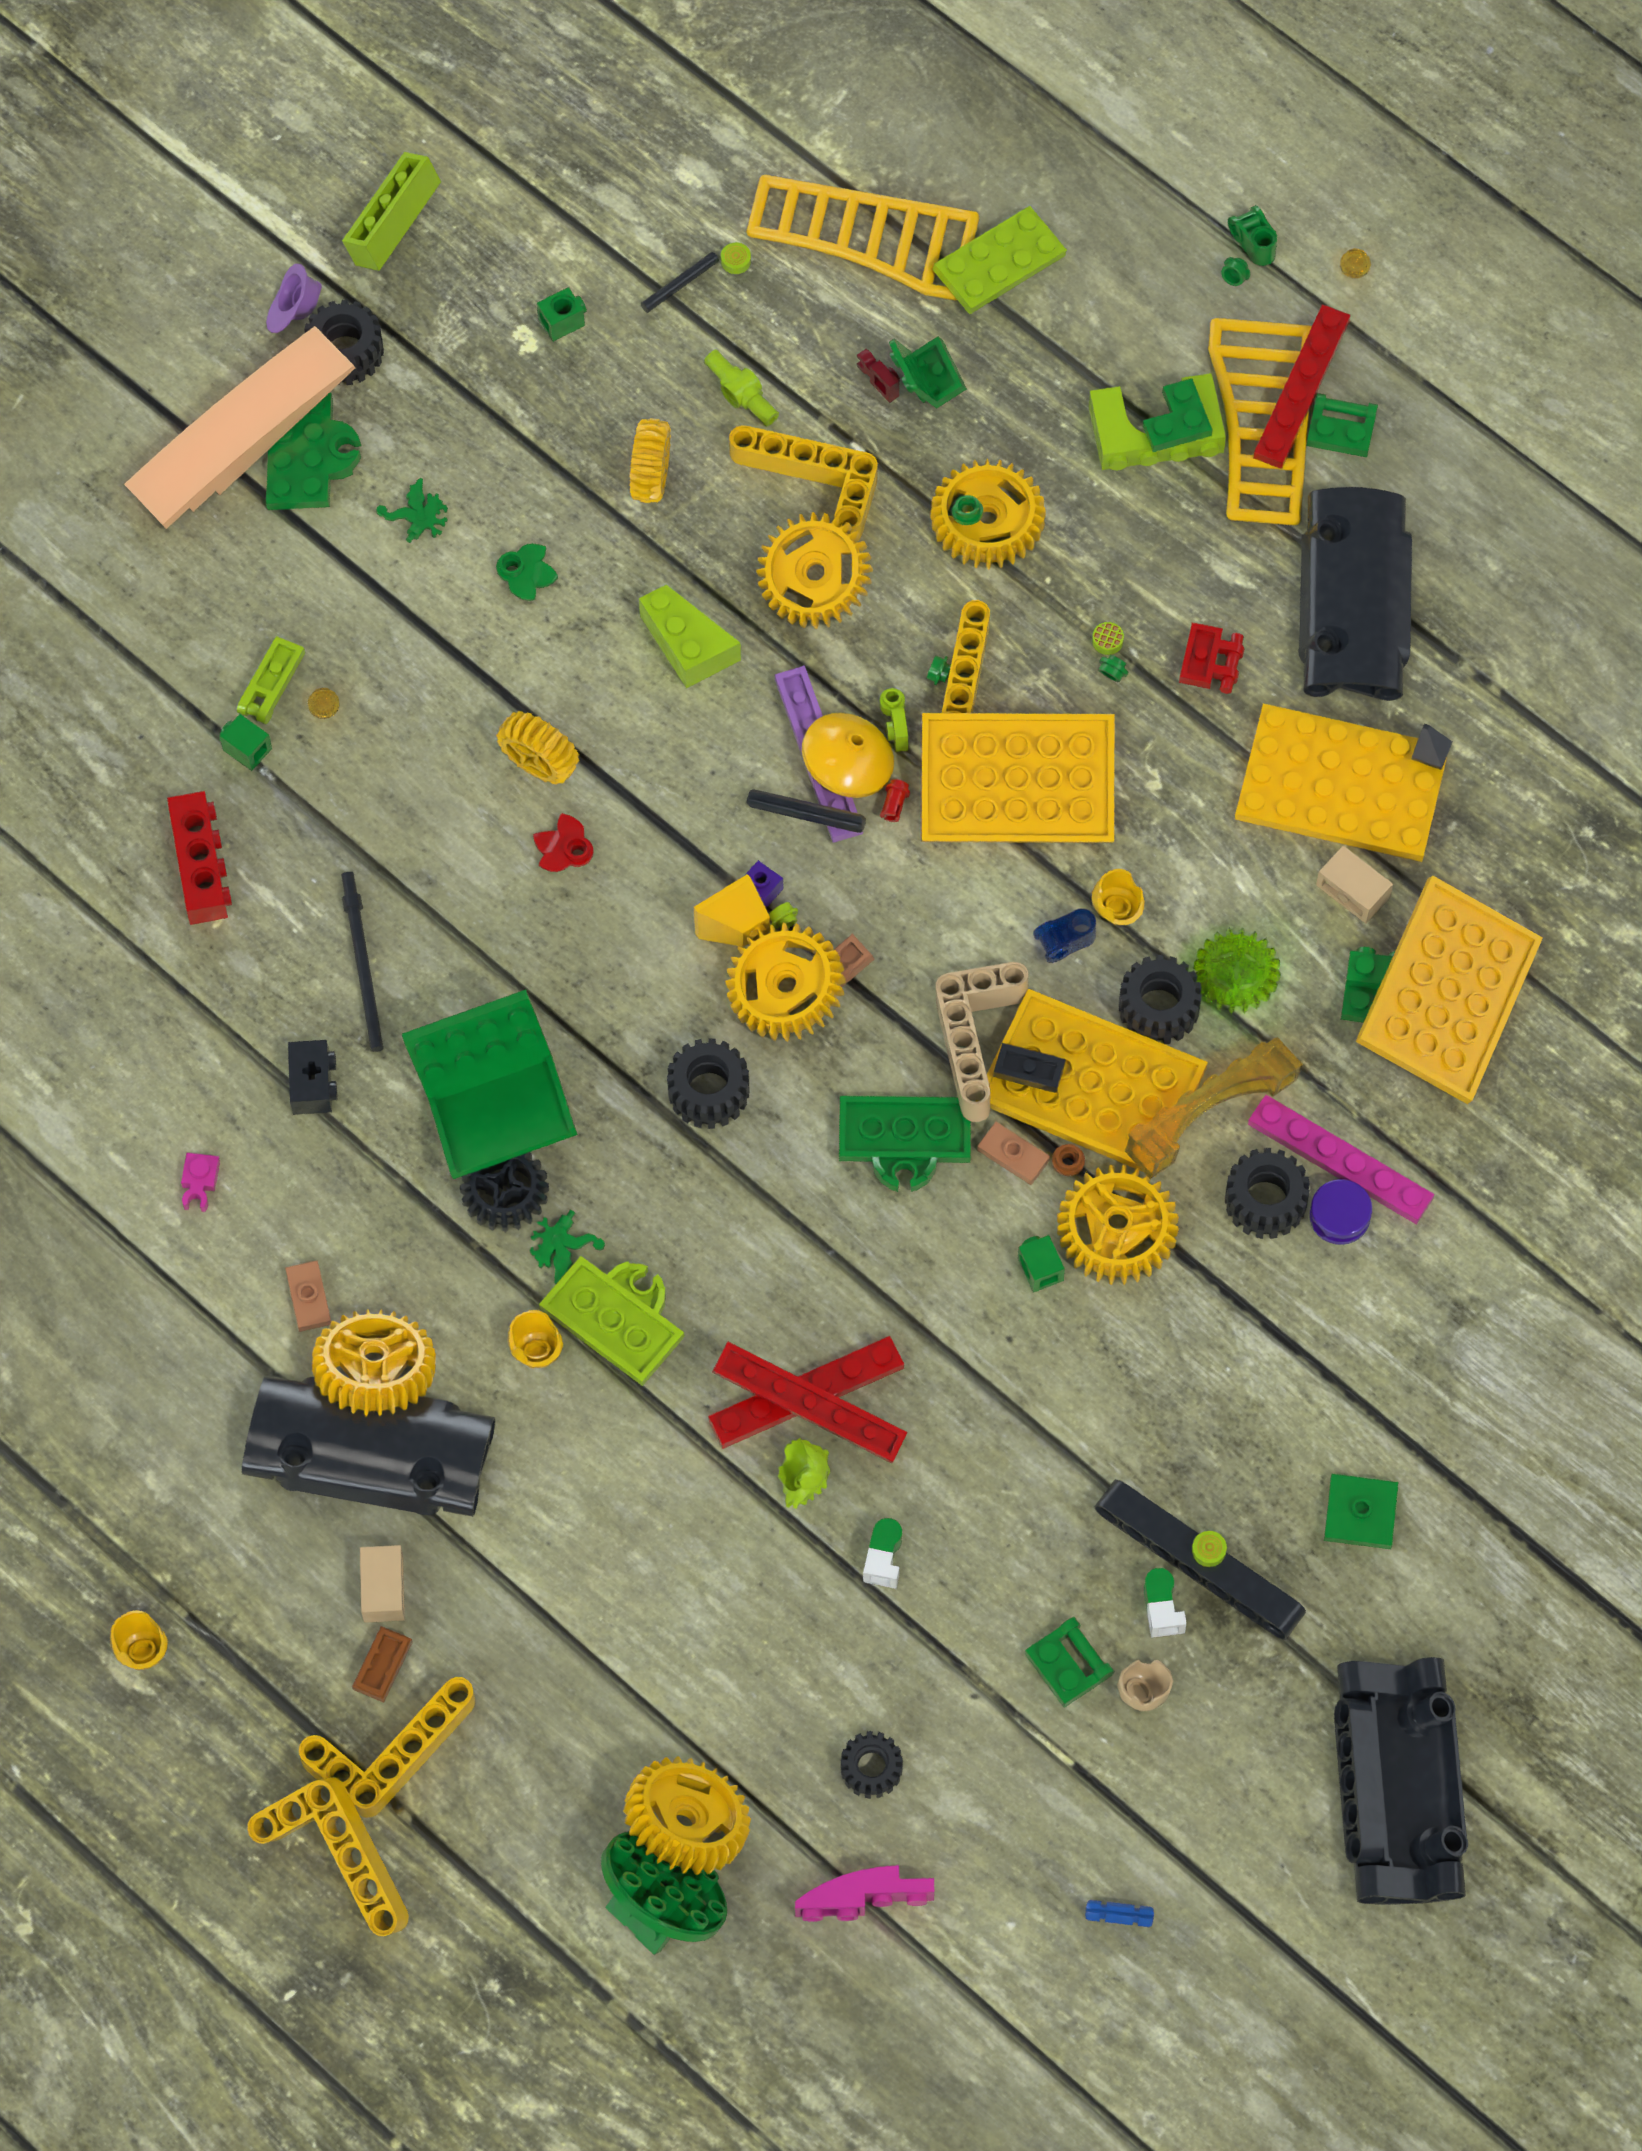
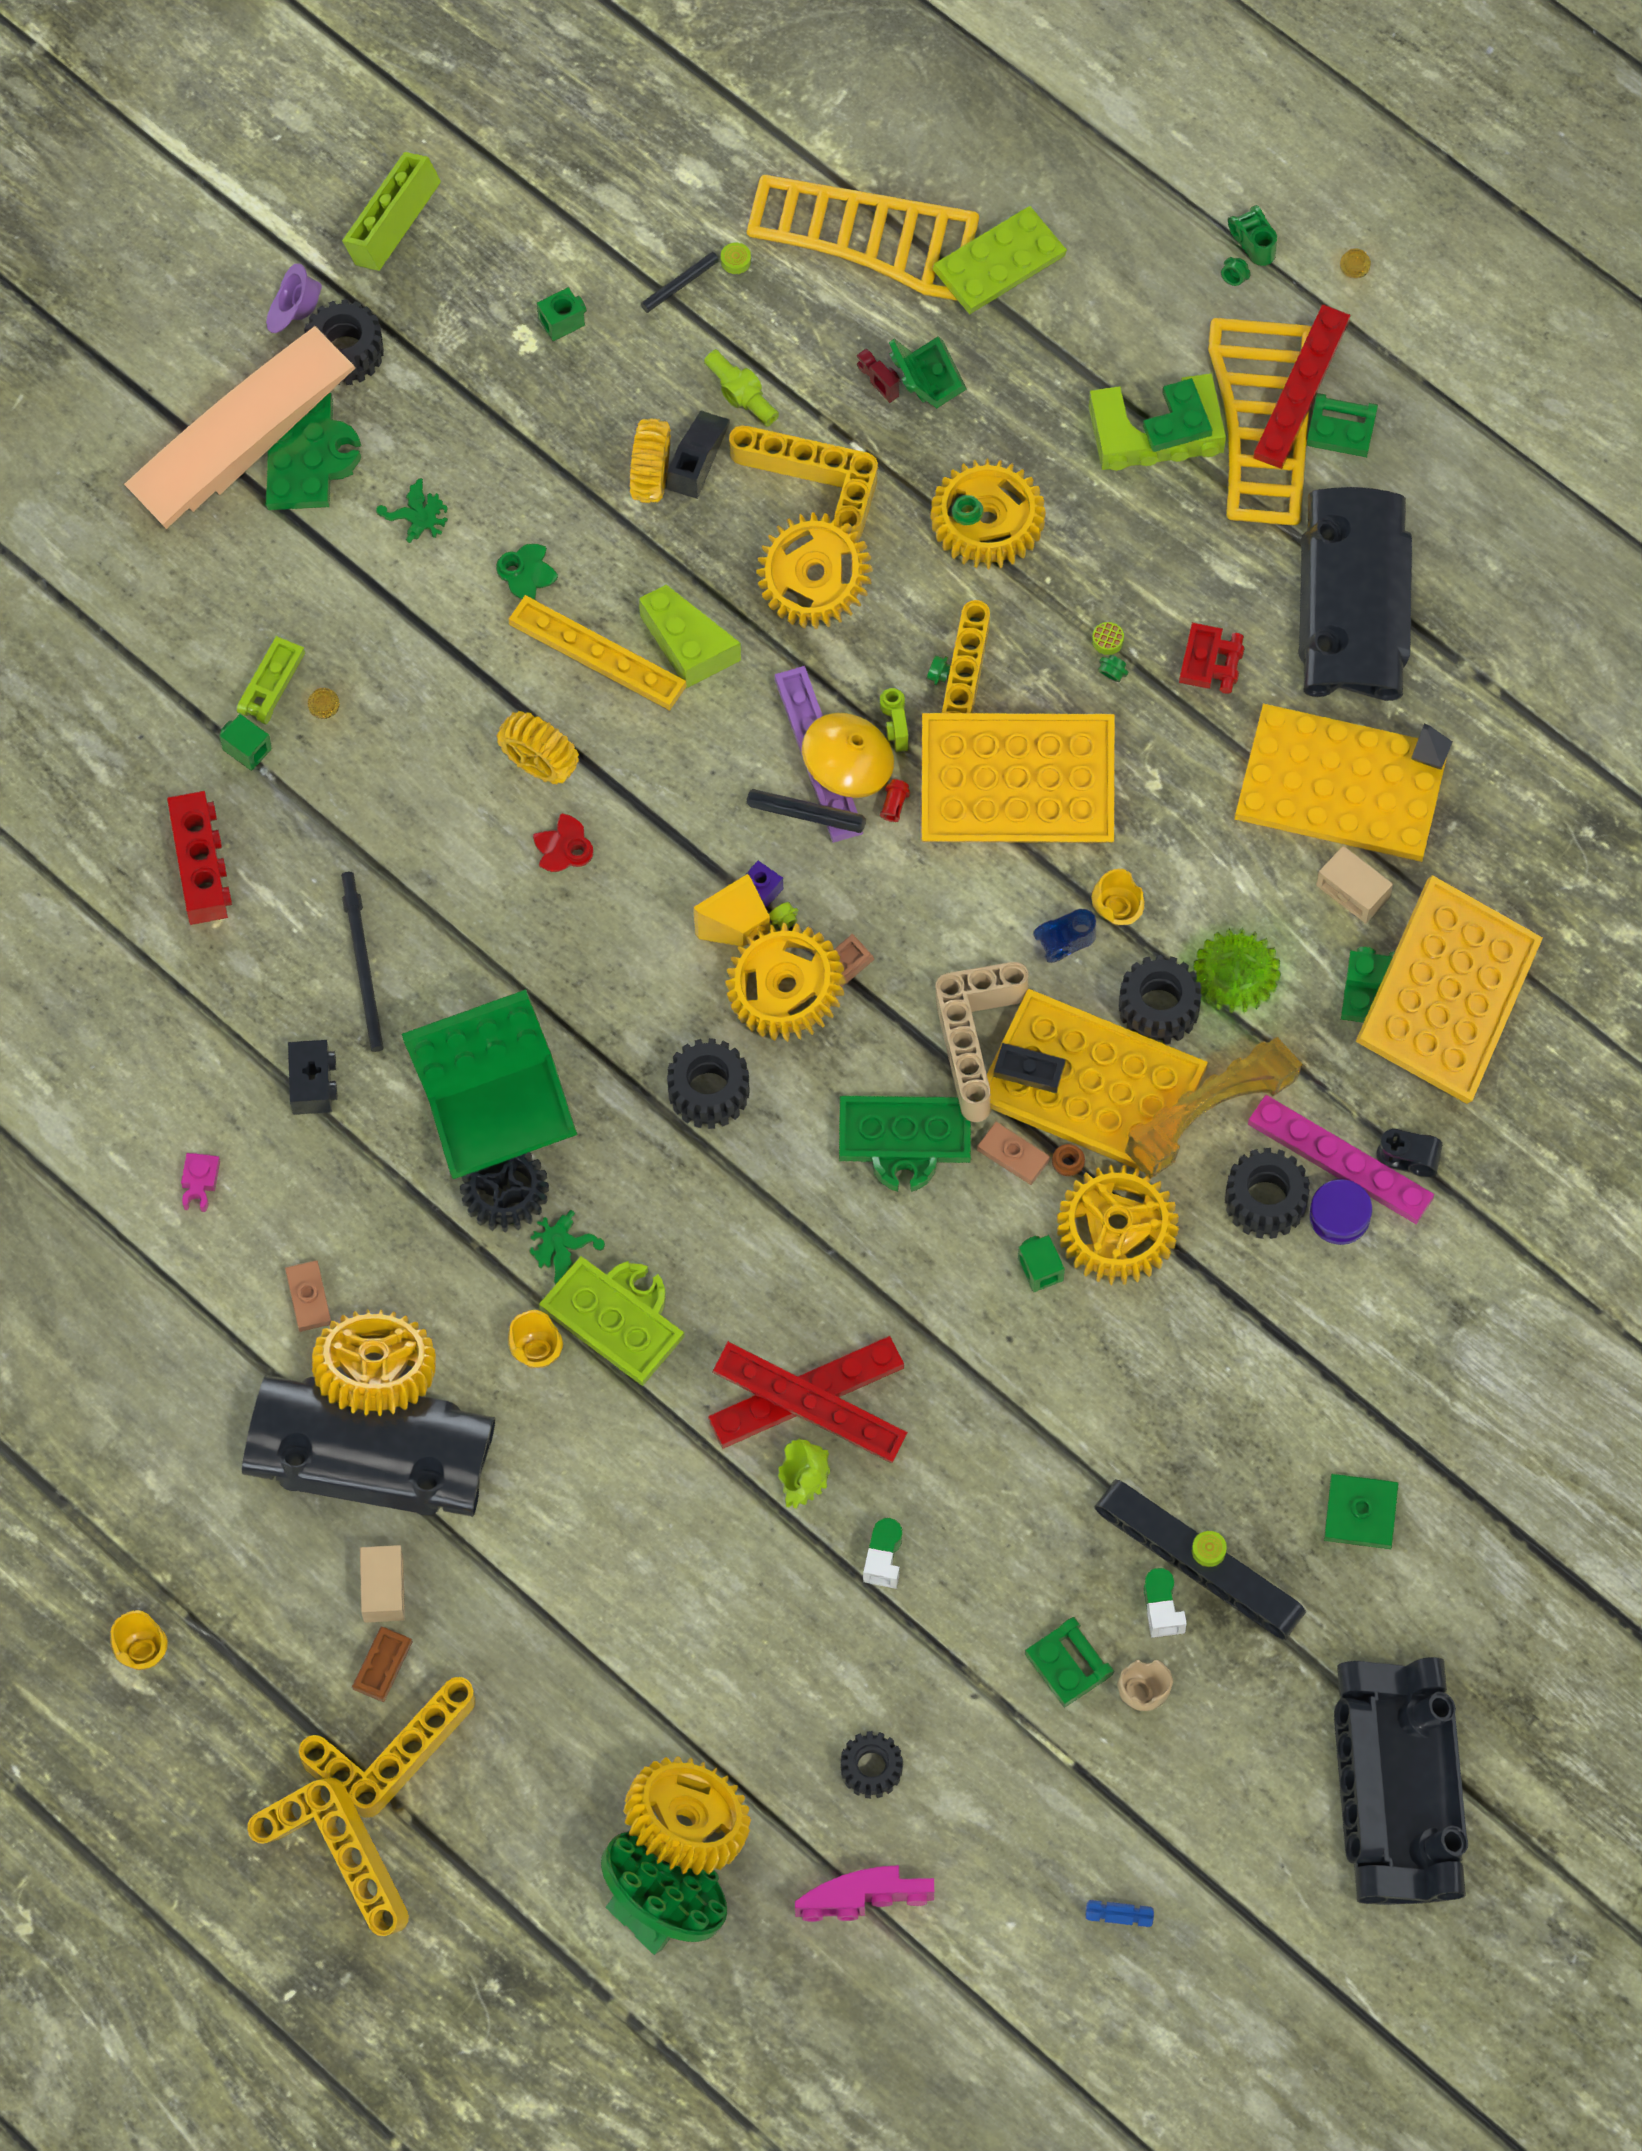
none -> yellow plate [509,595,687,711]
none -> black slope [667,411,730,499]
none -> black piece [1376,1128,1443,1177]

